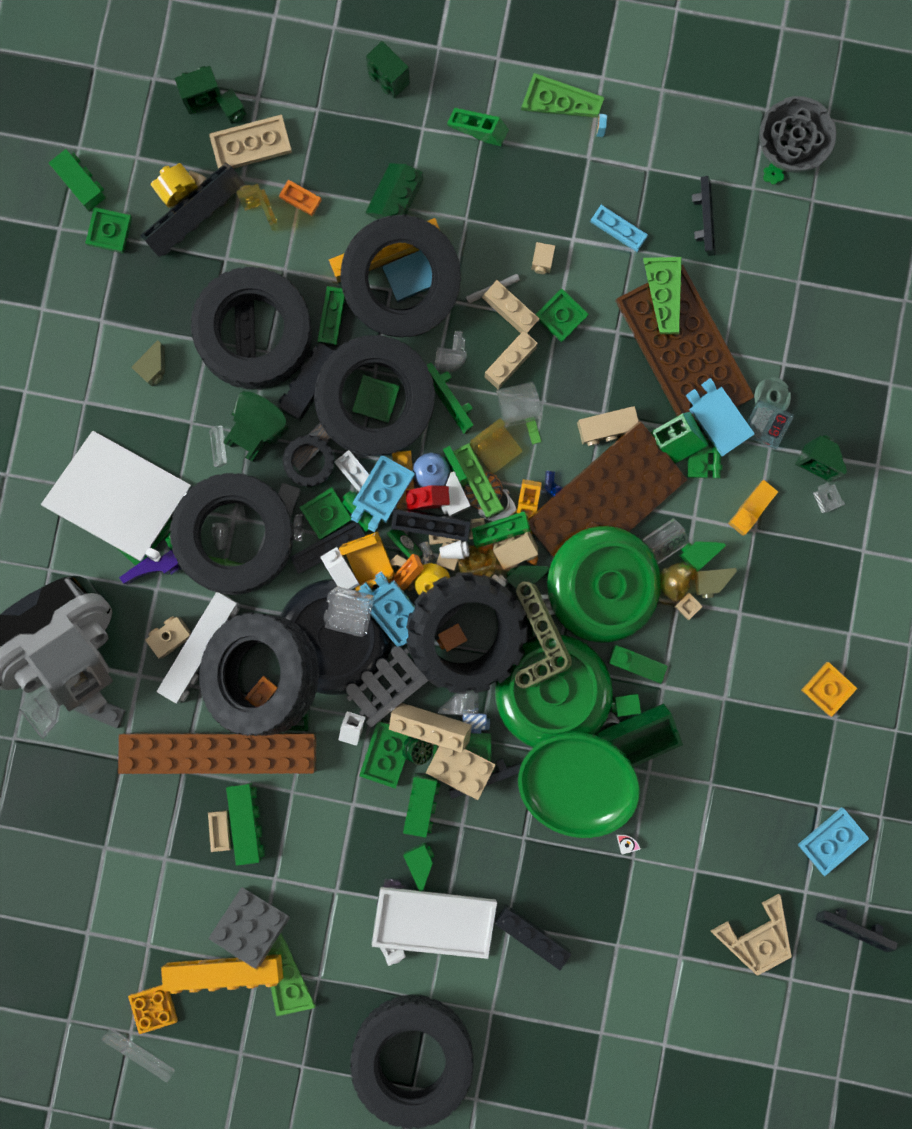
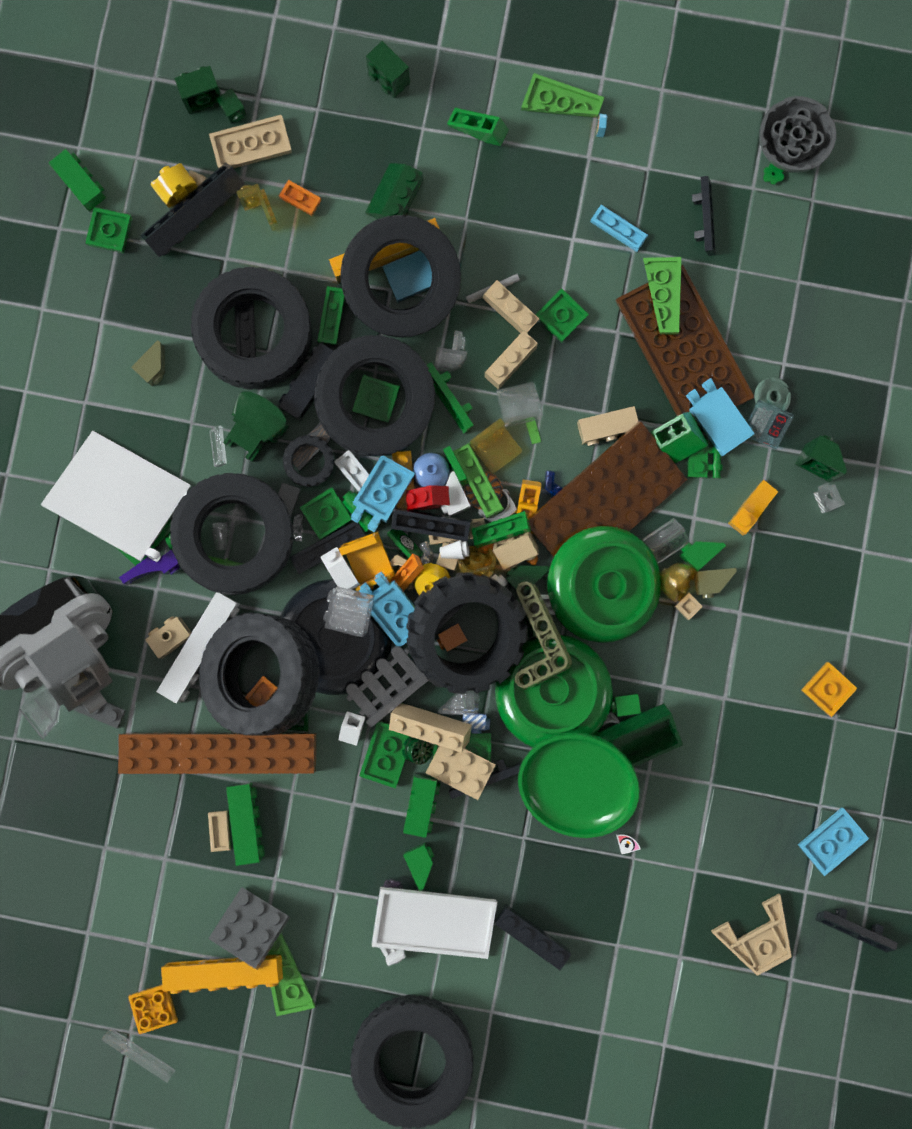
tan brick [531,242,555,274] -> none
green slope [607,645,668,684] -> none

